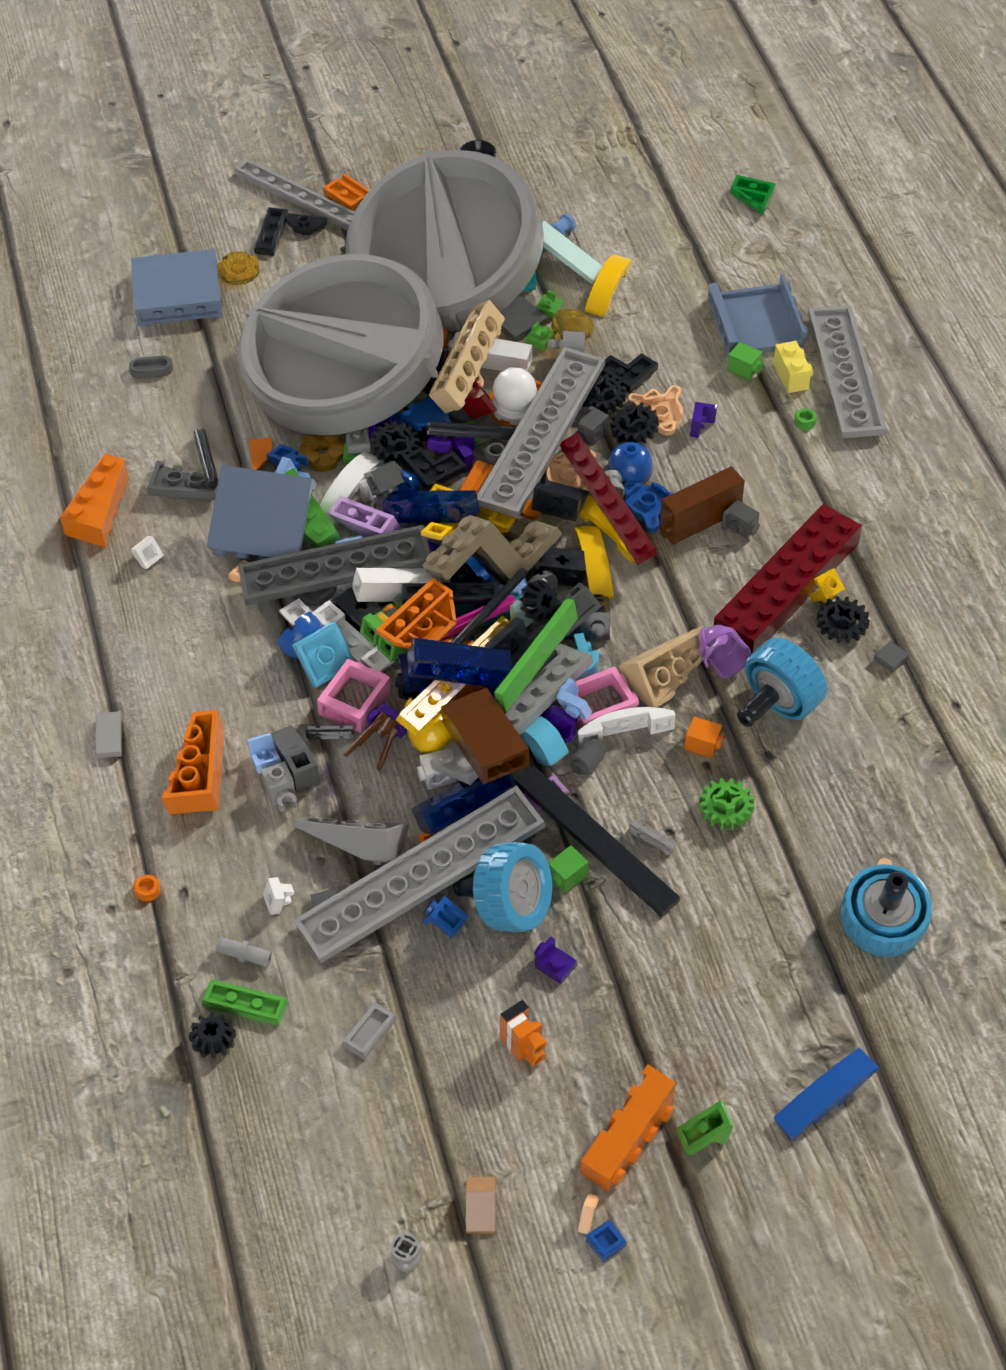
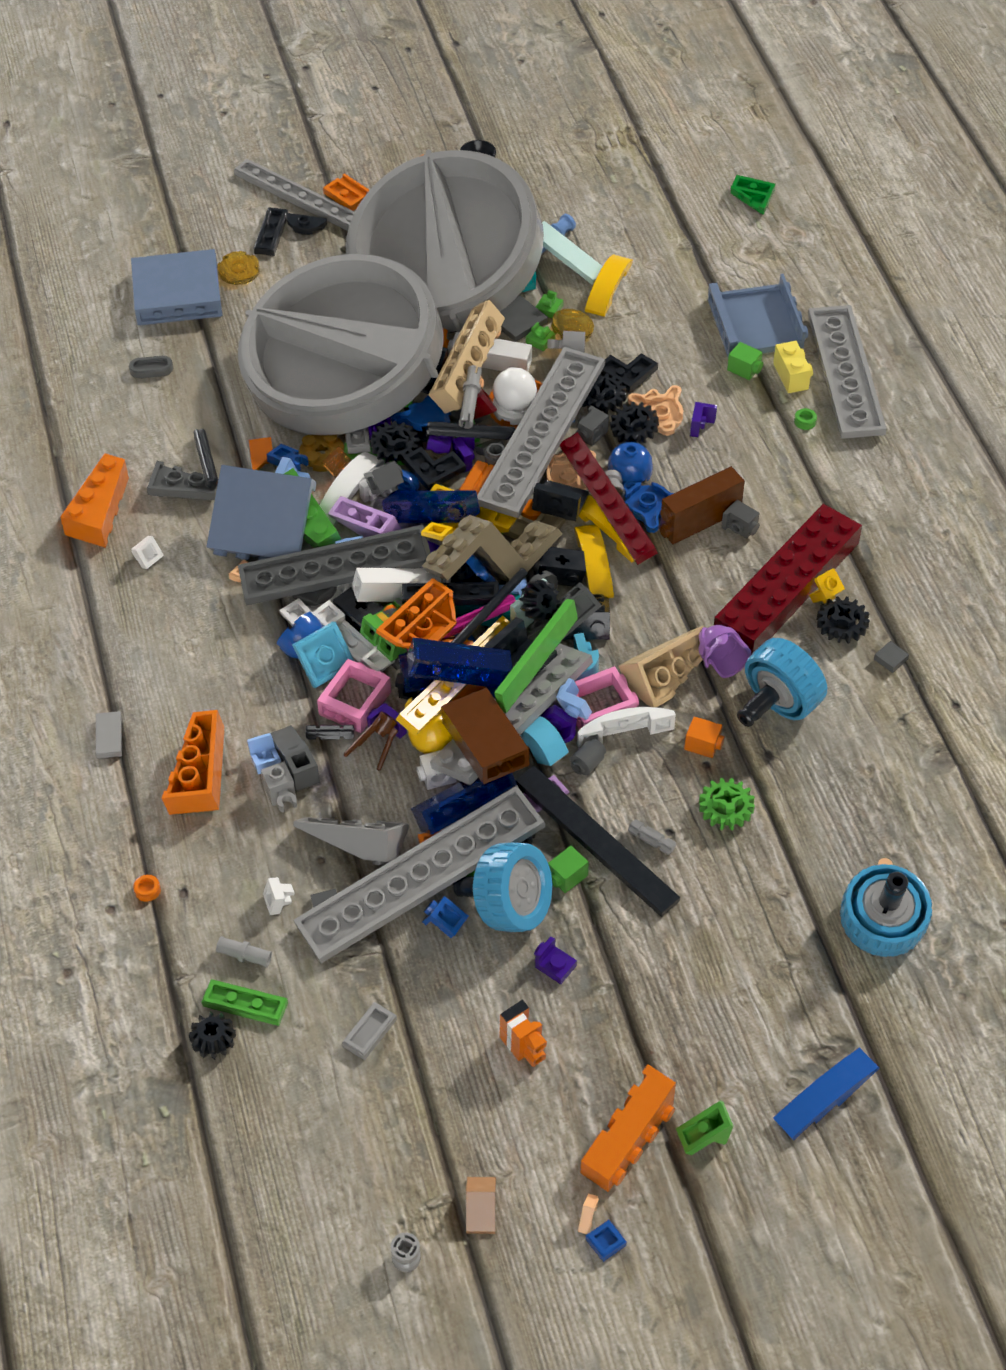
none -> clear orange tile [321,447,352,479]
none -> light grey pin [458,365,482,428]

